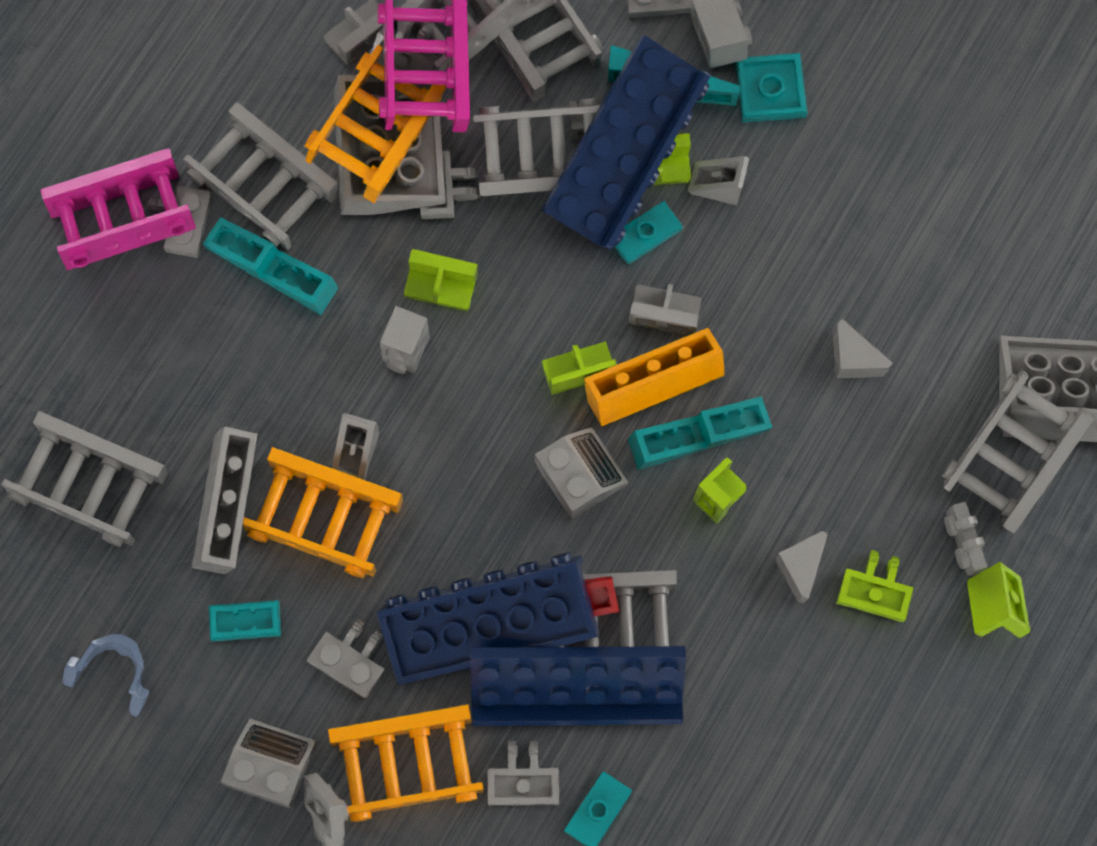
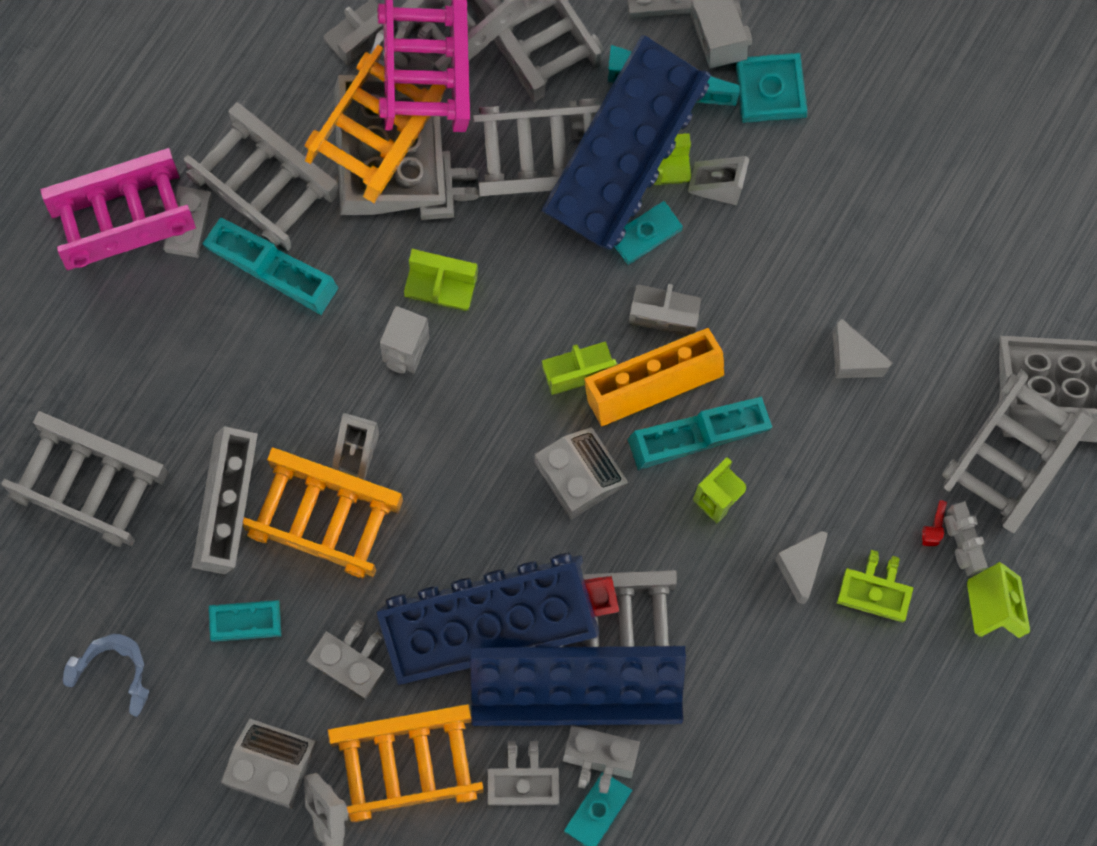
none -> light grey hinge [563,725,640,794]
none -> red hand [922,500,947,546]

